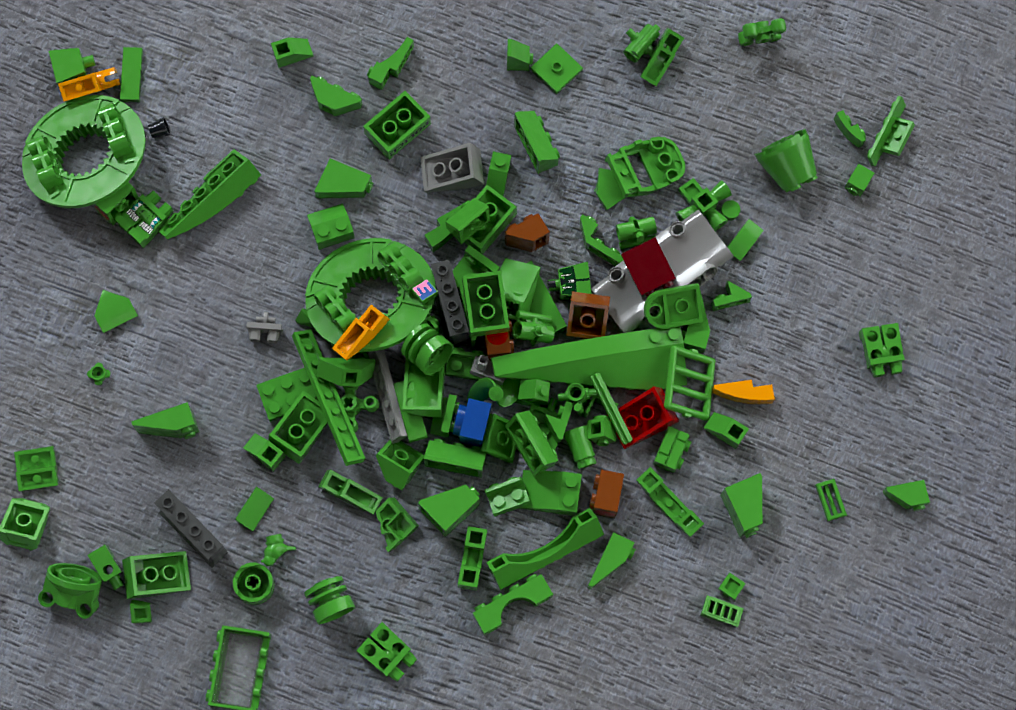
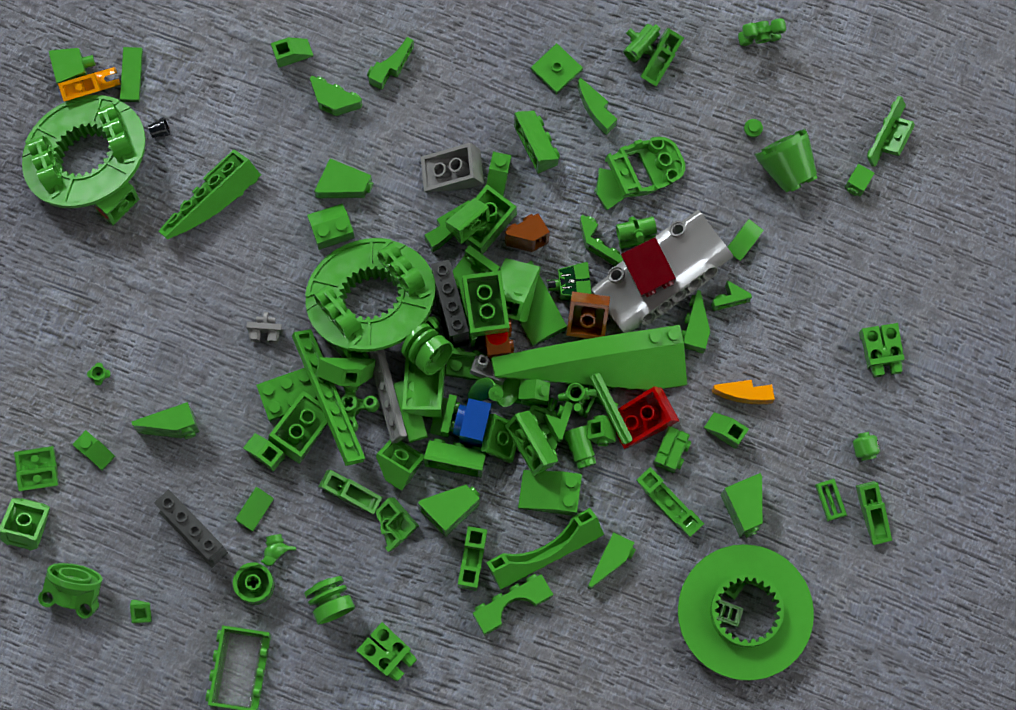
bright green torso [88,545,125,590] -> none
bright green slope [94,290,138,333] -> none
bright green hips [114,190,174,248] -> none
bright green slope [122,551,191,599] -> none
bright green slope [295,308,314,328] -> none
light orange slope [332,305,390,360] -> none
bright green brick [363,91,431,160] -> none
tile [411,279,439,305] -> none
bright green bracket [485,477,531,517] -> none
bright green slope [507,39,533,71] -> none
bright green pin [512,311,555,343] -> none
dark orange brick [589,469,624,519] -> none
bright green tile [644,283,703,329] -> none
bright green bar [664,345,716,421] -> none
bright green brick [675,178,732,231] -> none
bright green tile [721,200,740,220] -> none
bright green slope [834,110,866,148] -> none
bright green slope [883,480,930,511] -> none
none -> bright green slope [72,430,115,470]
none -> bright green slope [578,78,617,135]
none -> bright green piece [678,544,814,681]
none -> bright green plate [744,119,763,137]
none -> bright green head [853,432,880,461]
none -> bright green slope [855,481,892,545]

